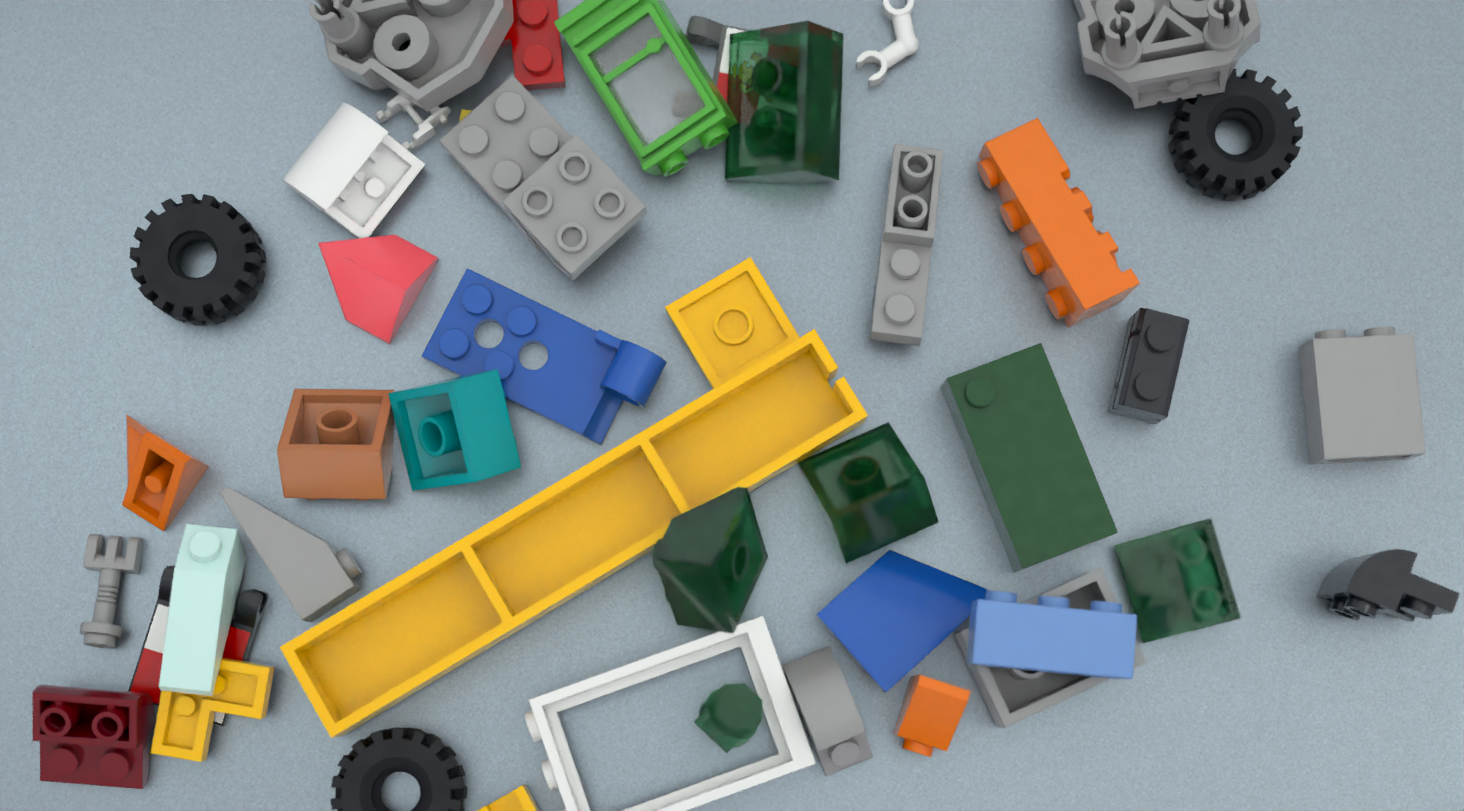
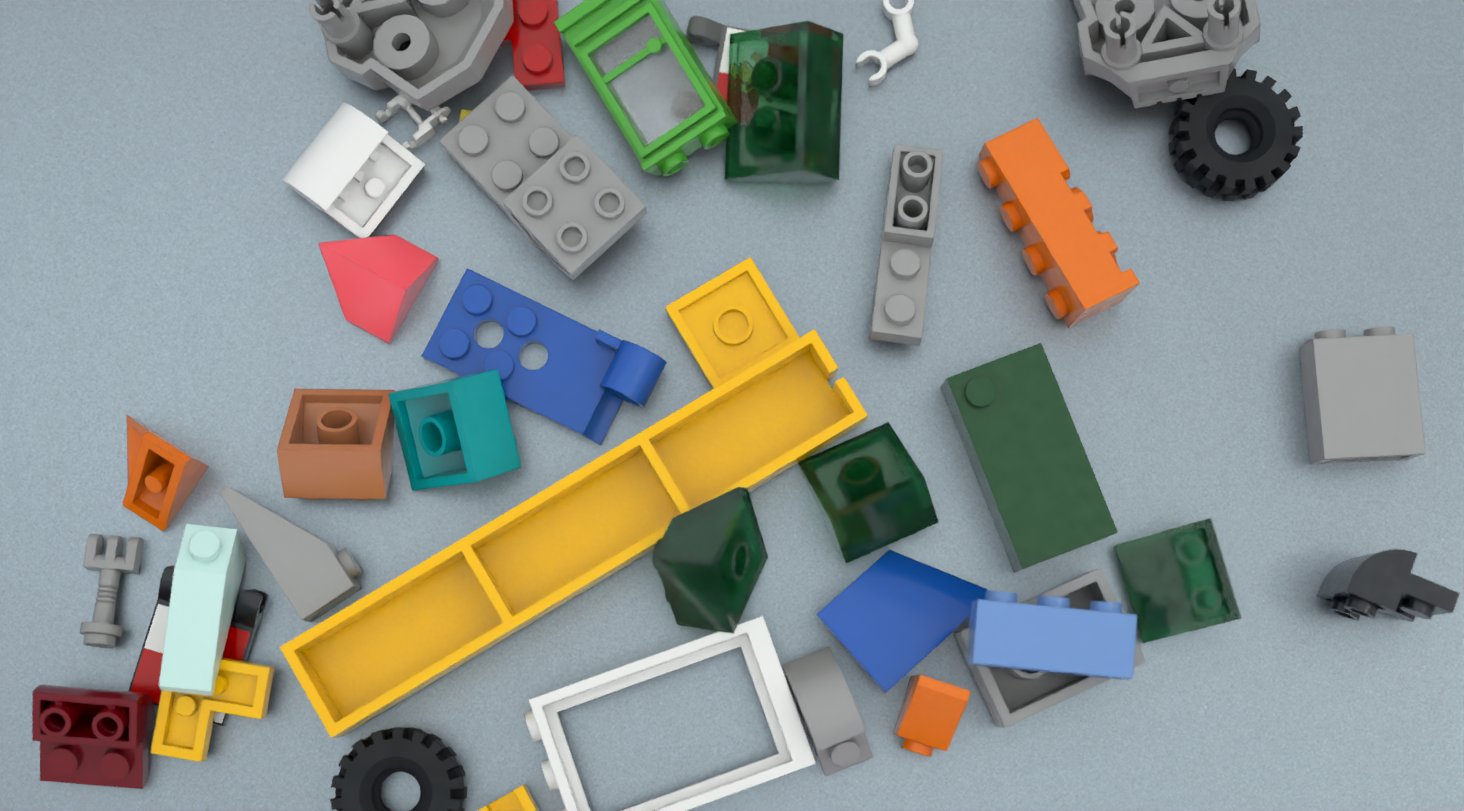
black tyre [129,194,267,326] -> none
clear green piece [694,683,763,754] -> none
black brick [1108,308,1190,424] -> none

